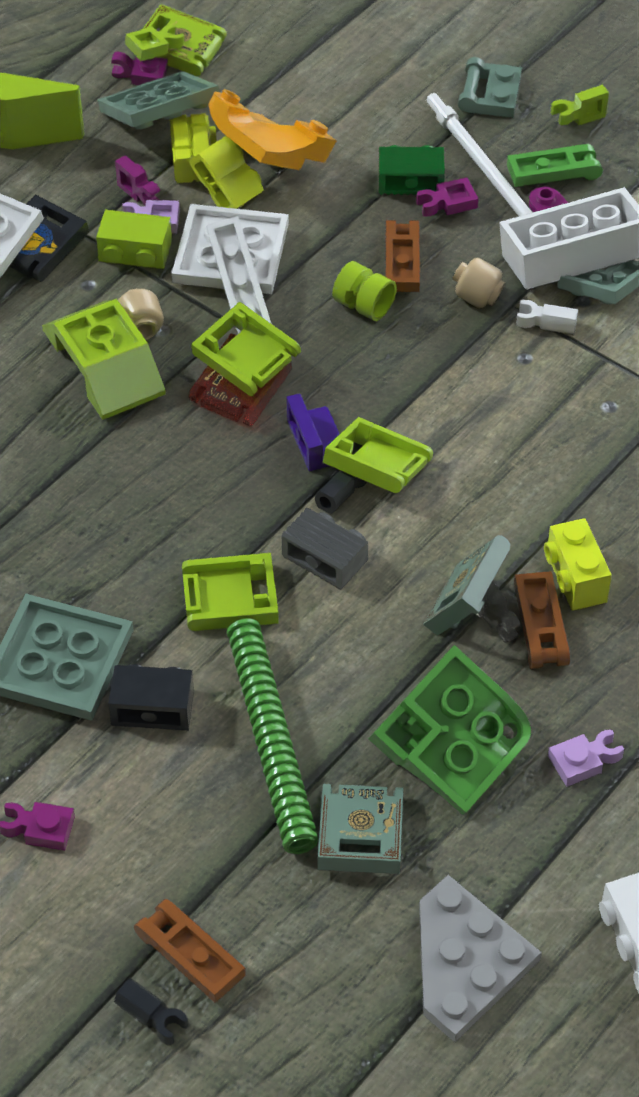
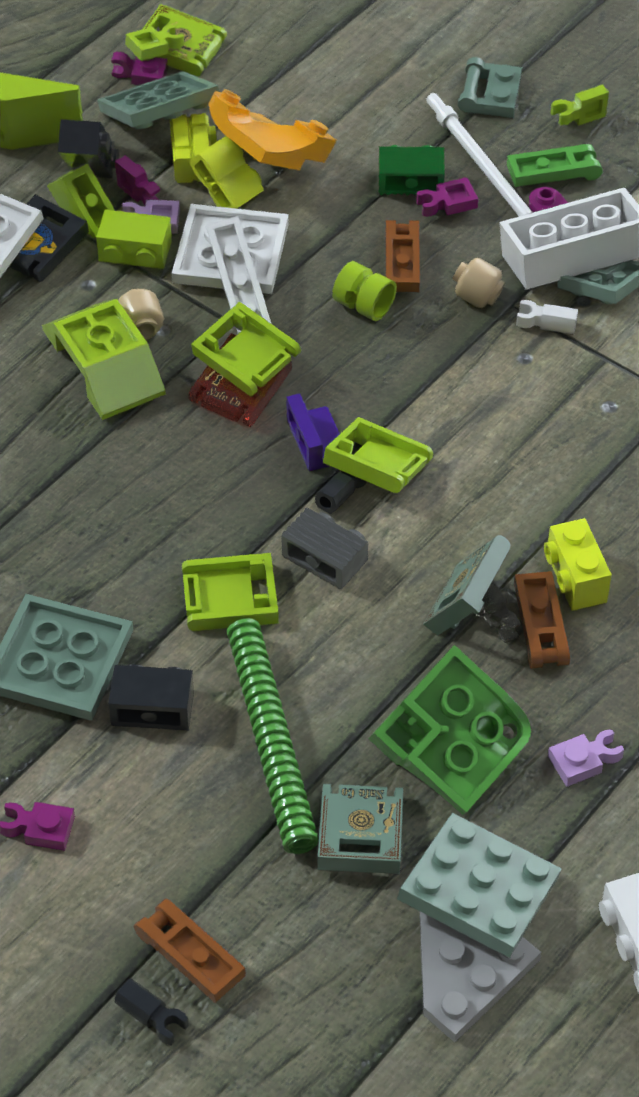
none -> lime slope [47,163,115,238]
none -> black brick [58,119,119,178]
none -> sand green plate [397,813,562,958]

